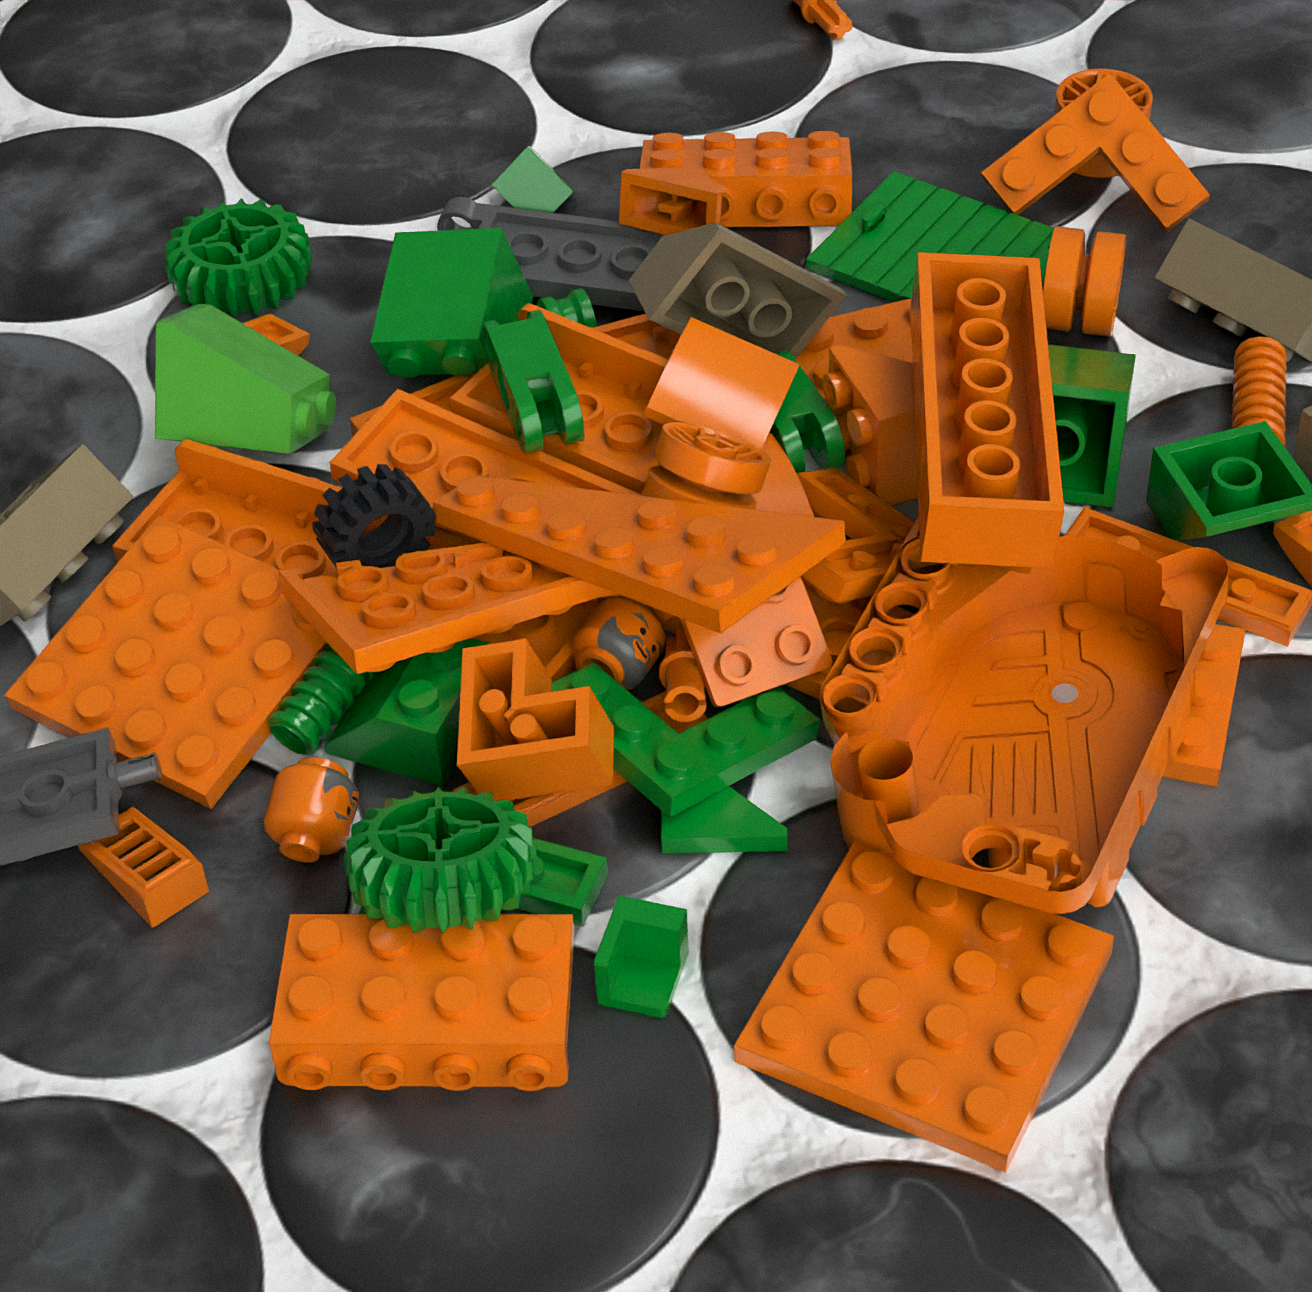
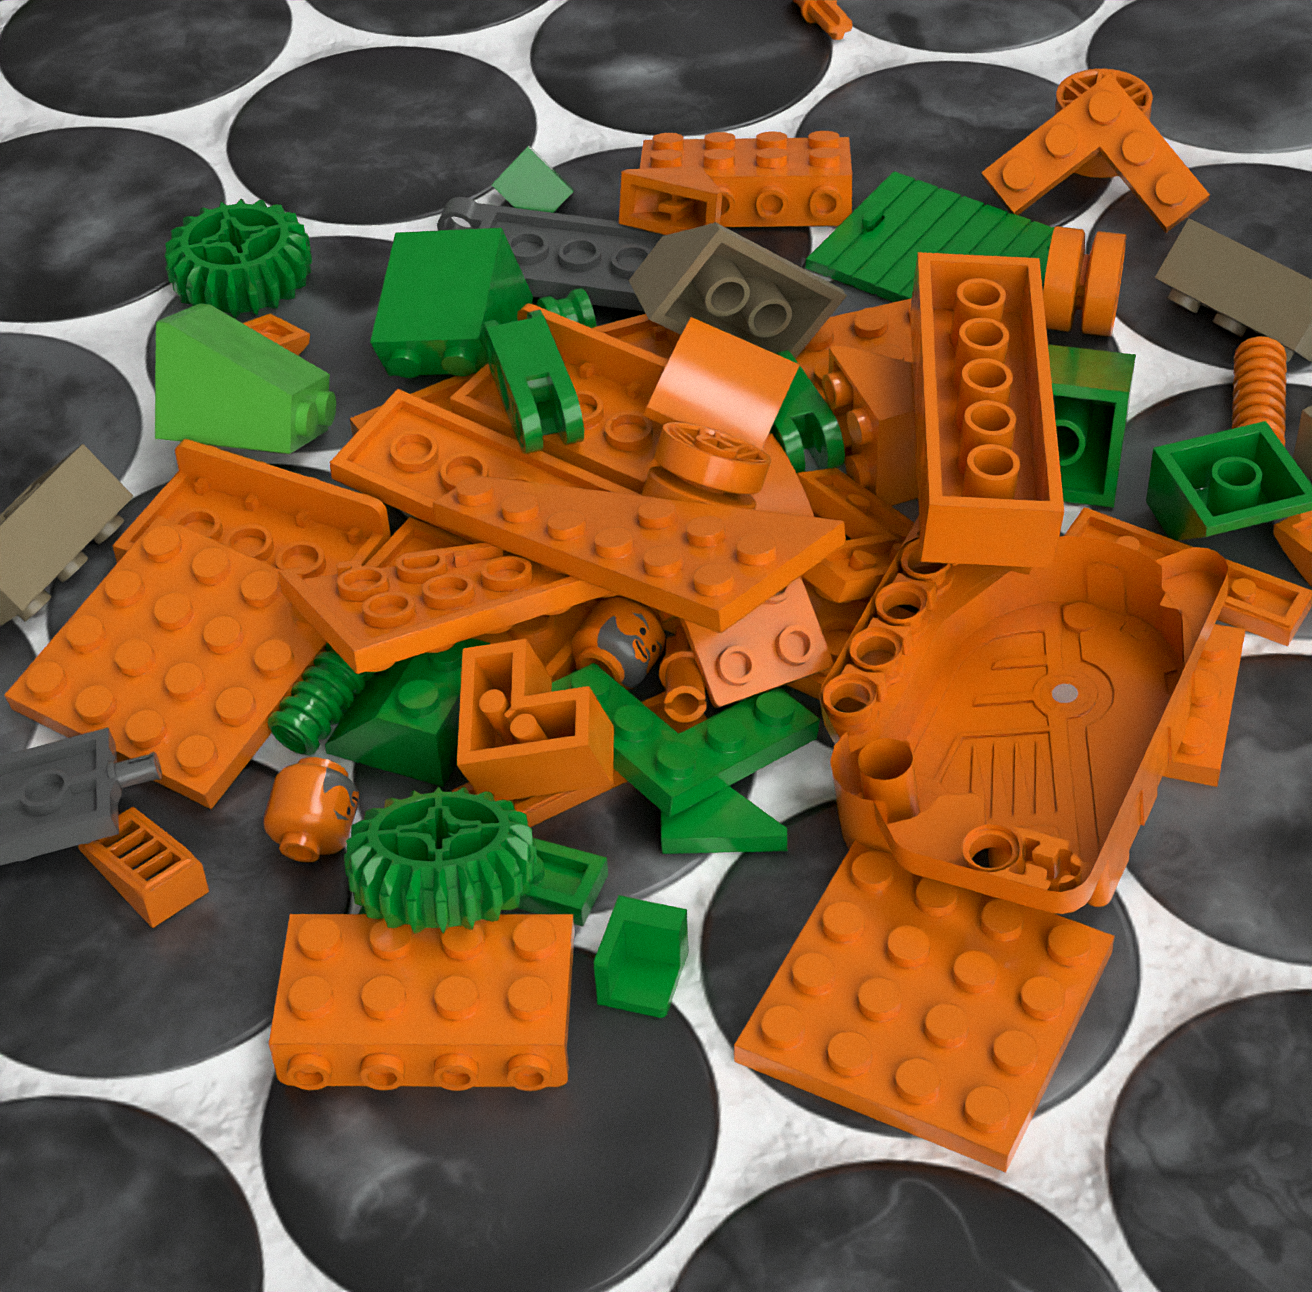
black tyre [312,464,436,569] -> none

